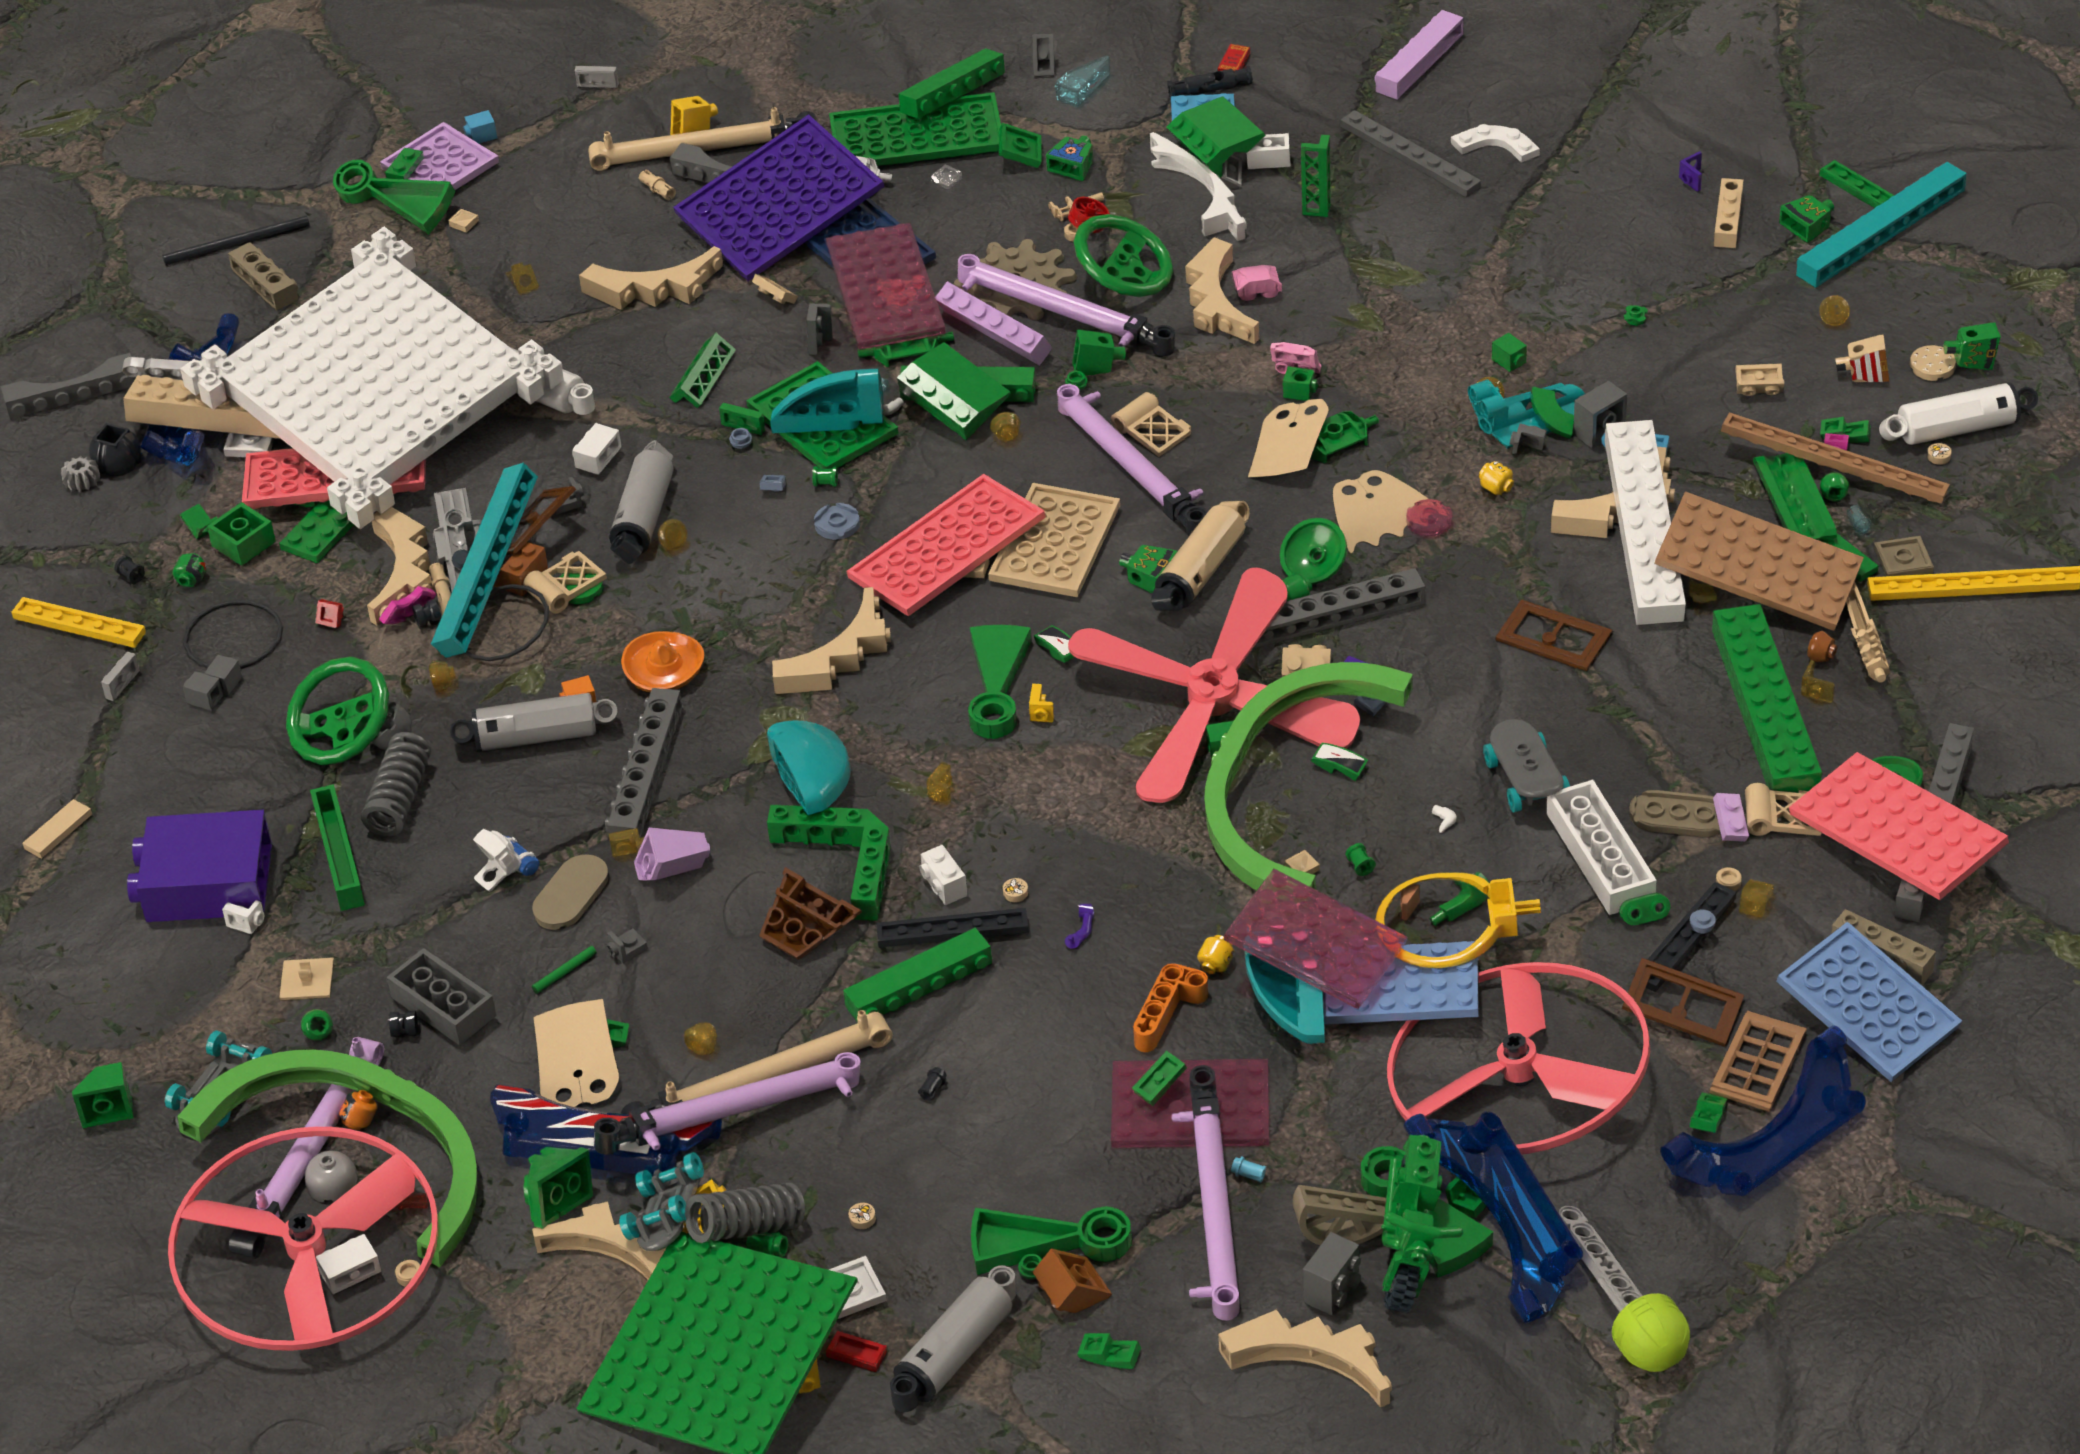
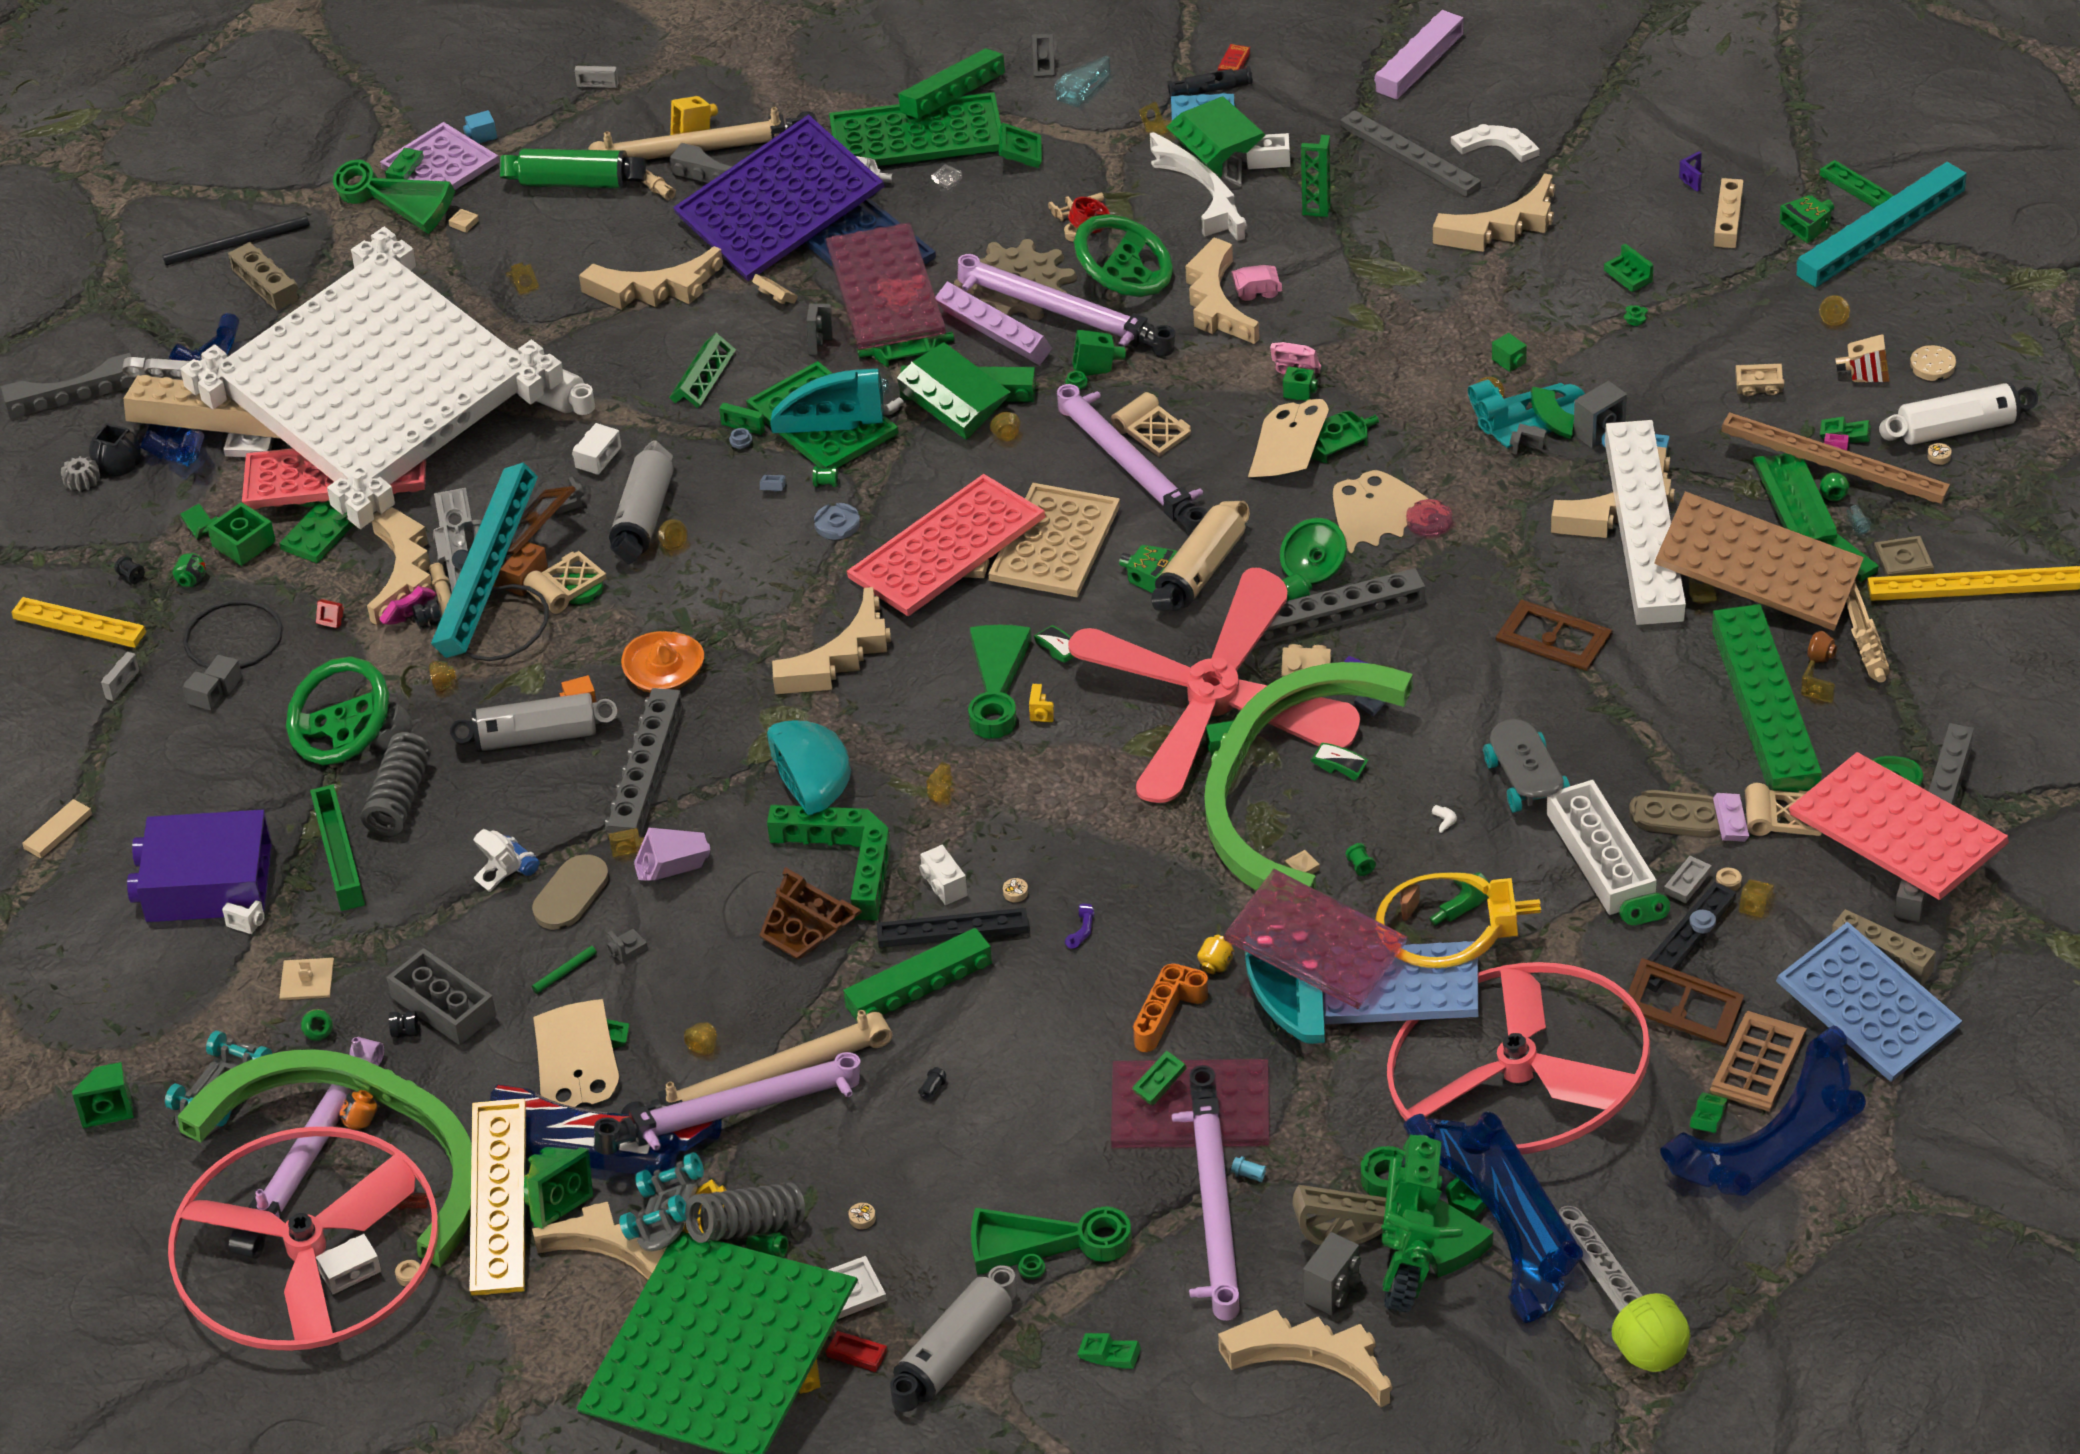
light grey cylinder [305,1150,358,1203] -> none
dark orange slope [1033,1248,1112,1313] -> none
green torso [1046,136,1093,181] -> none
yellow head [1479,461,1514,495] -> none
green torso [1943,323,2001,370] -> none
none -> plate [470,1099,526,1296]
none -> green piece [500,149,646,188]
none -> clear yellow bracket [1139,102,1172,134]
none -> tan arch [1433,174,1555,252]
none -> green bracket [1604,244,1654,292]
none -> light grey plate [1664,856,1712,903]

